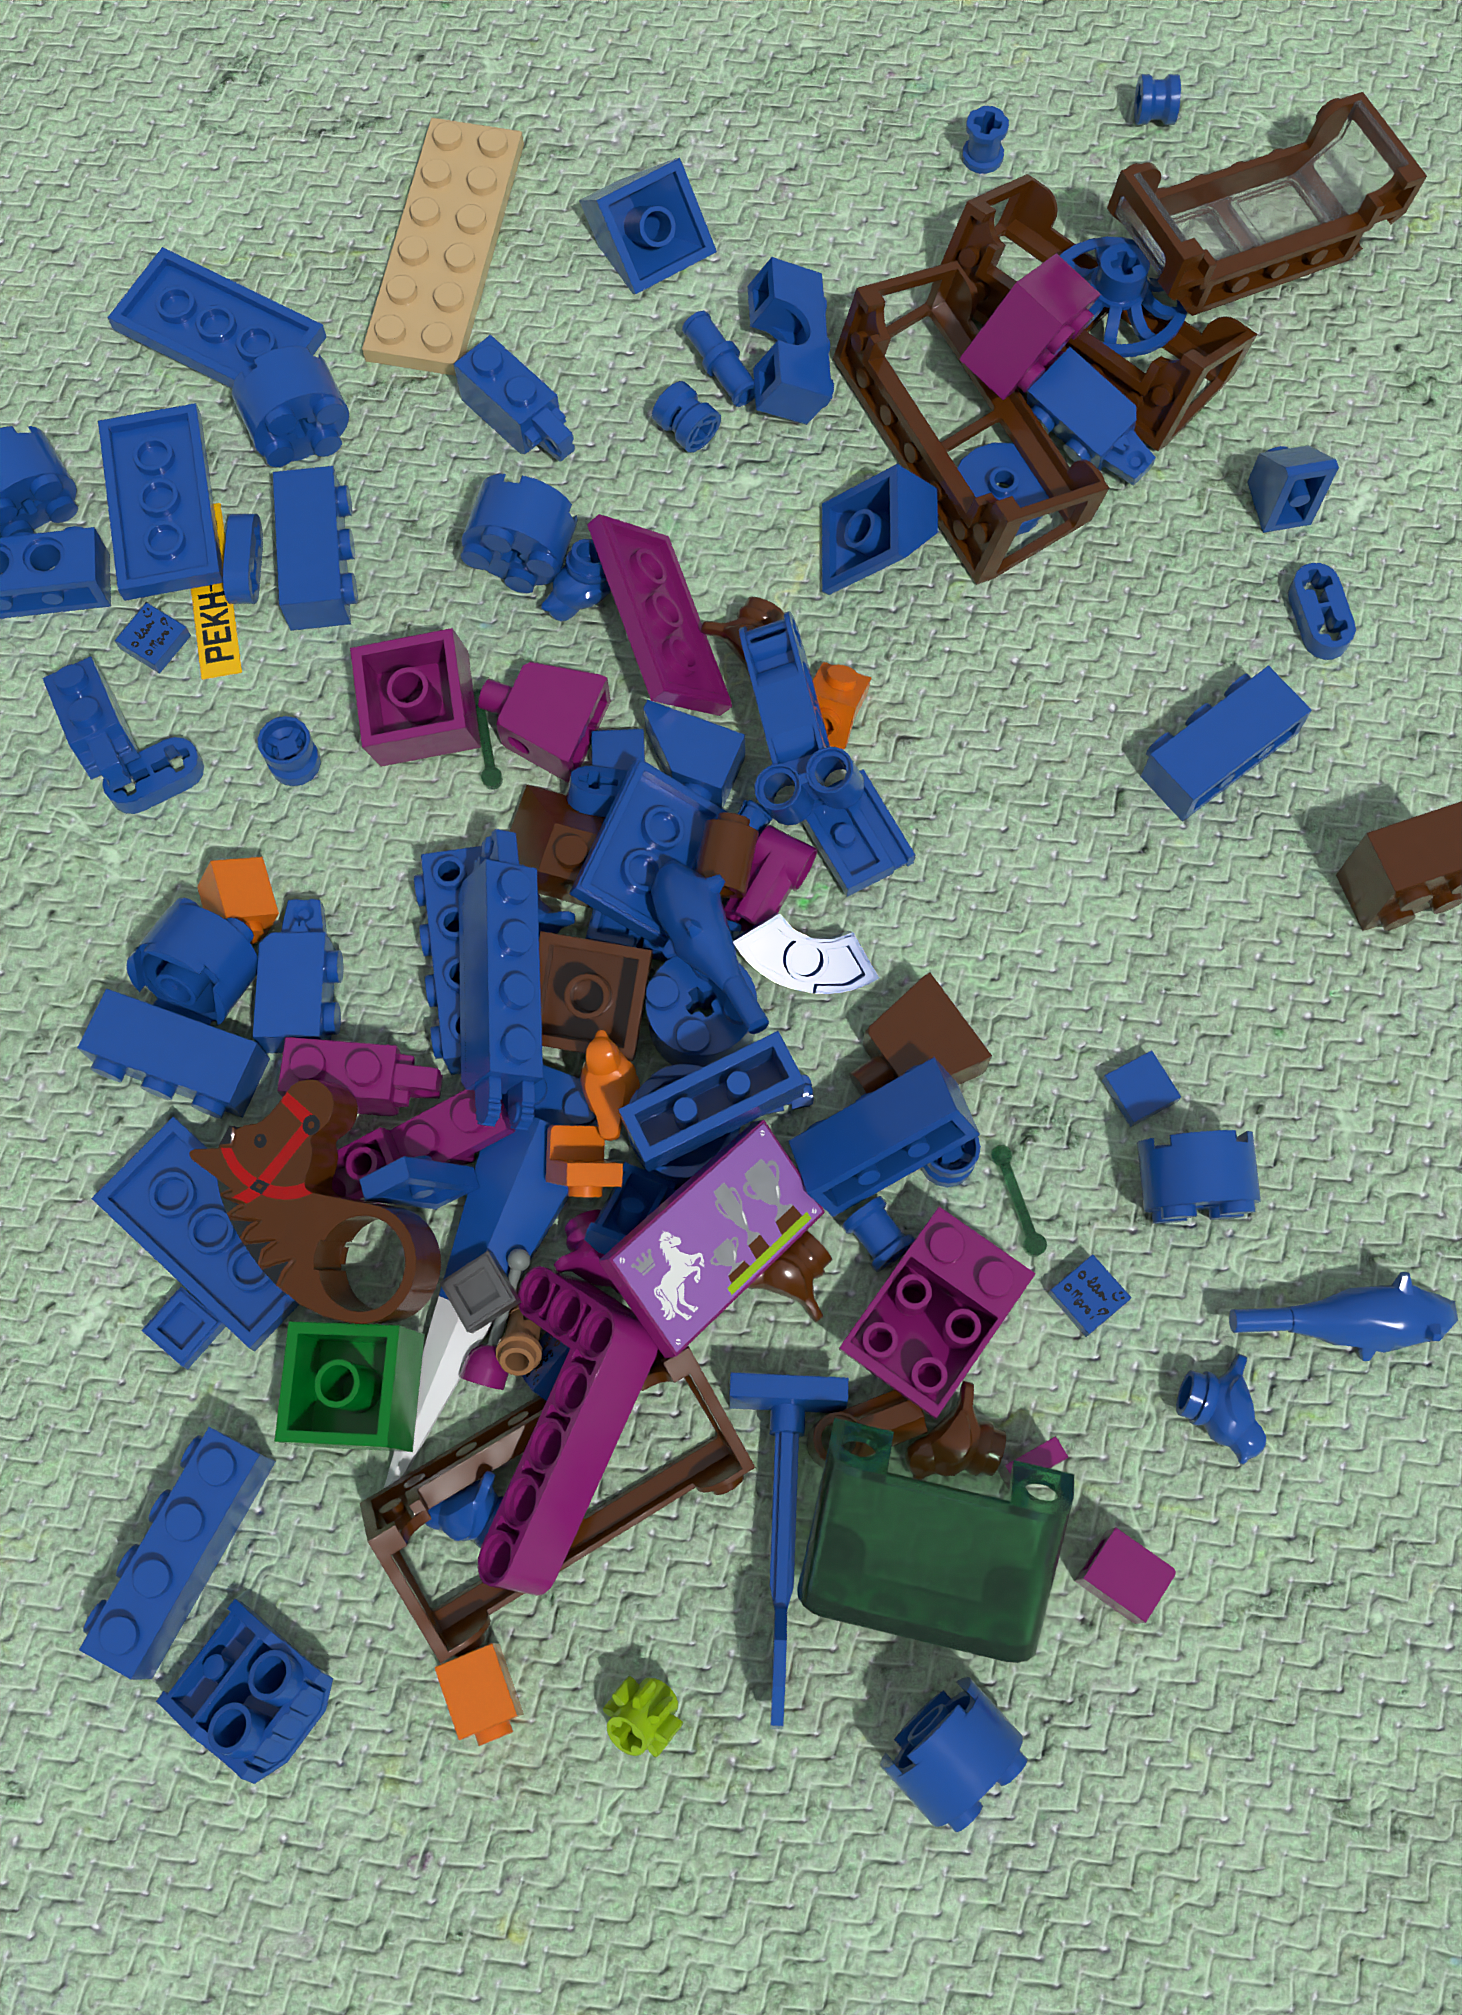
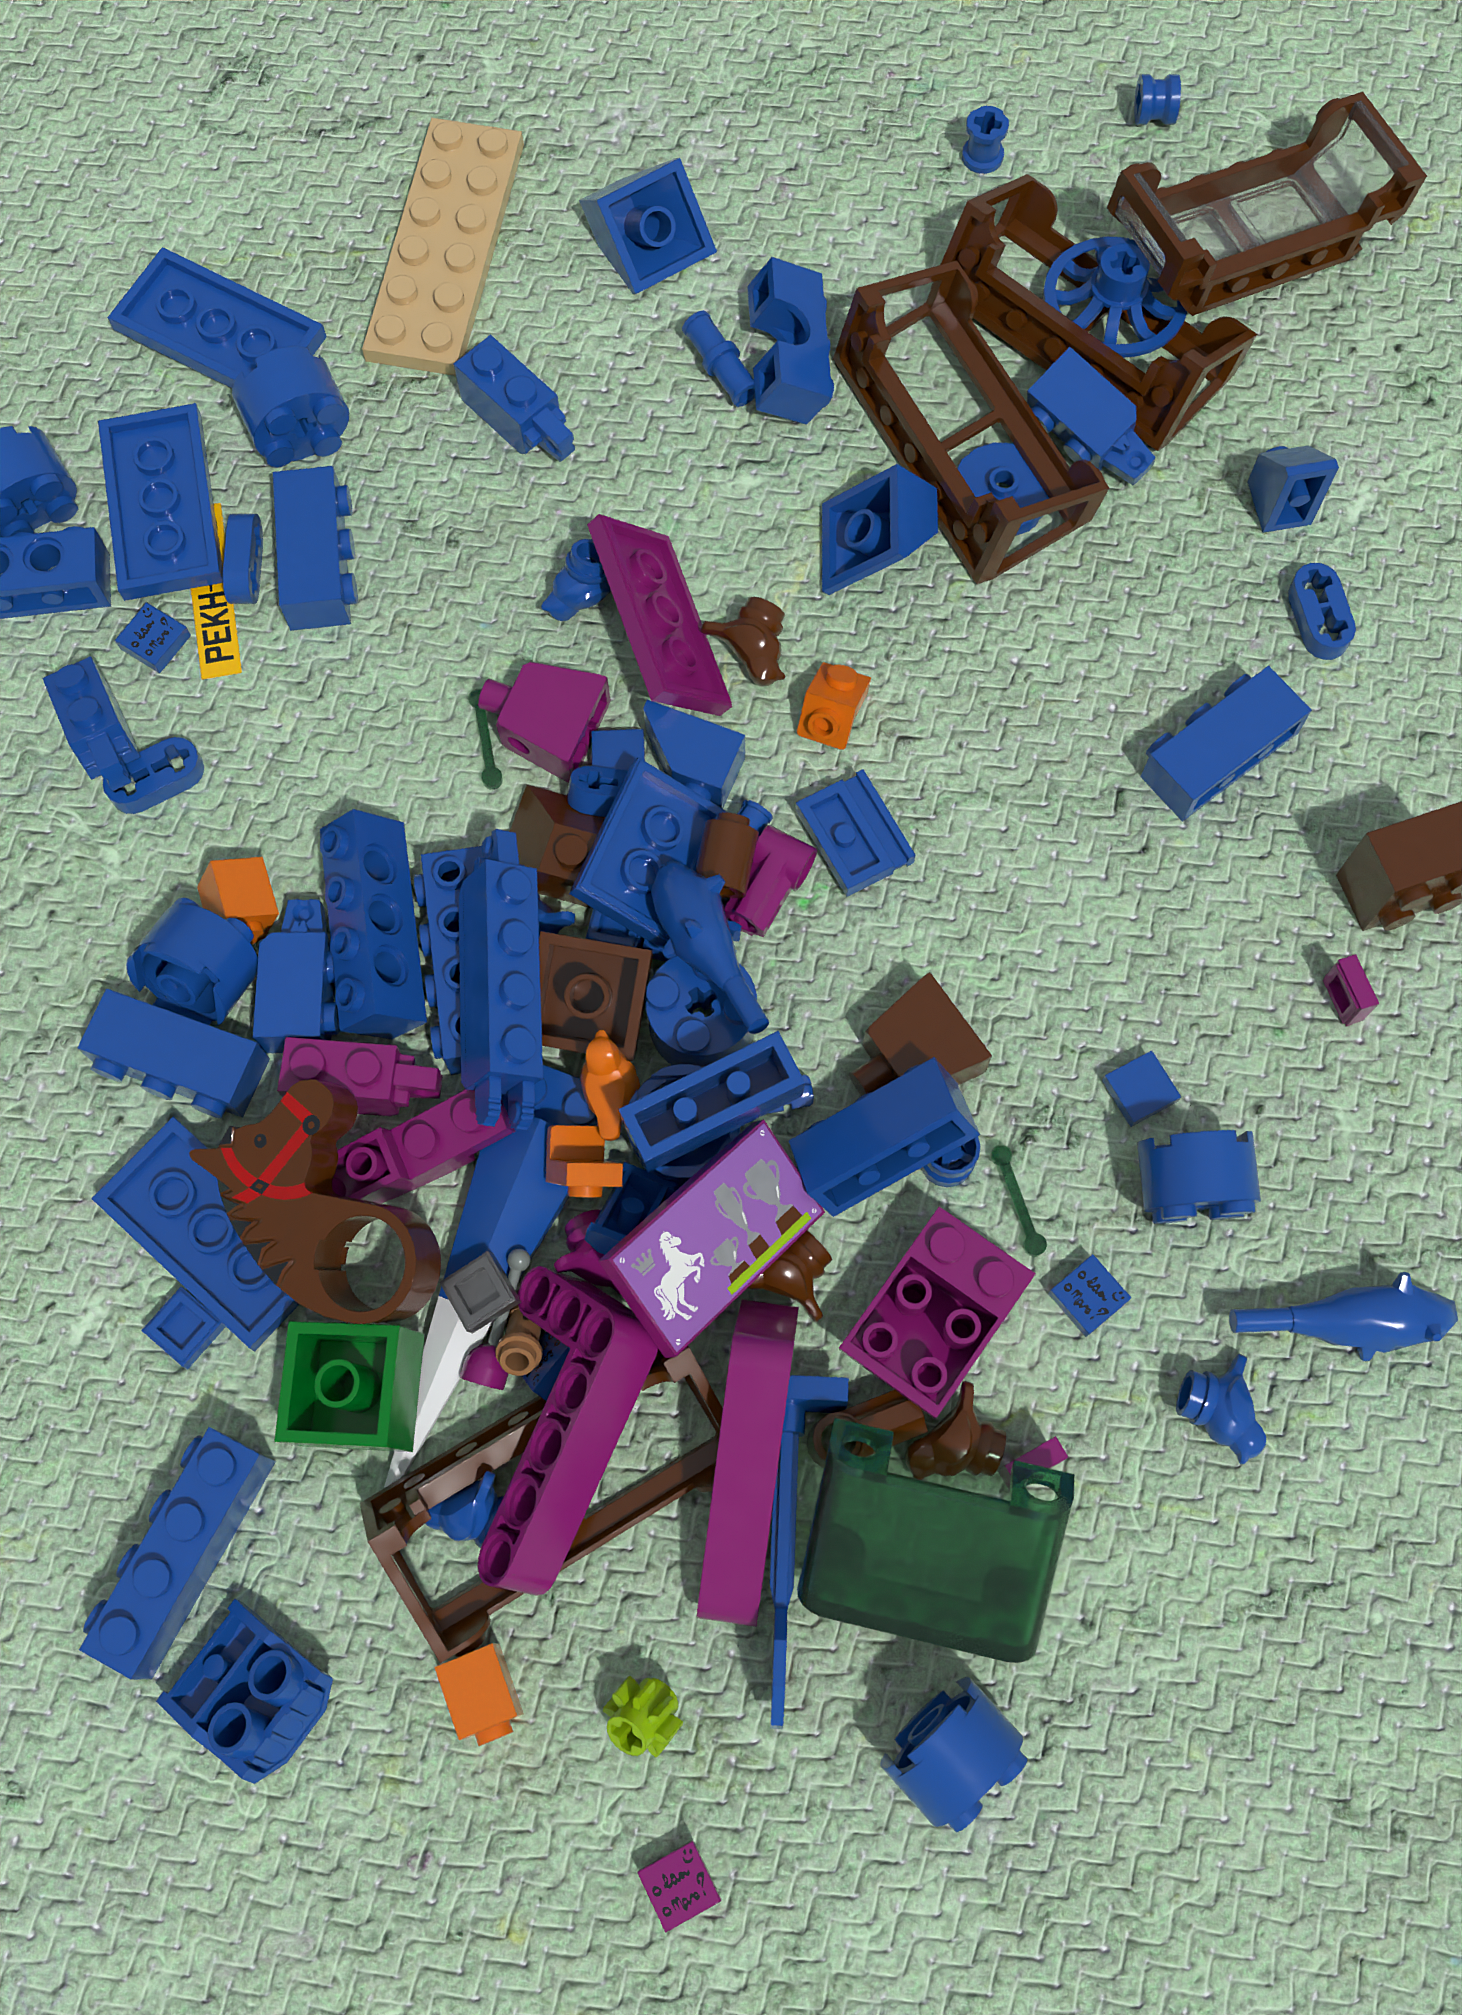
blue wheel [257,716,321,786] -> none
magenta brick [350,628,481,767] -> none
blue plate [359,1155,479,1209] -> none
blue brick [460,474,578,593] -> none
blue wheel [652,381,721,452] -> none
tile [733,912,880,994] -> none
blue piece [739,611,864,826] -> none
blue bush [842,1196,915,1272] -> none
magenta brick [959,253,1101,400] -> none
magenta panel [1074,1527,1176,1624] -> none
none -> blue brick [320,809,427,1040]
none -> magenta tile [637,1840,722,1933]
none -> magenta beam [697,1299,799,1627]
none -> magenta tile [1323,954,1379,1026]

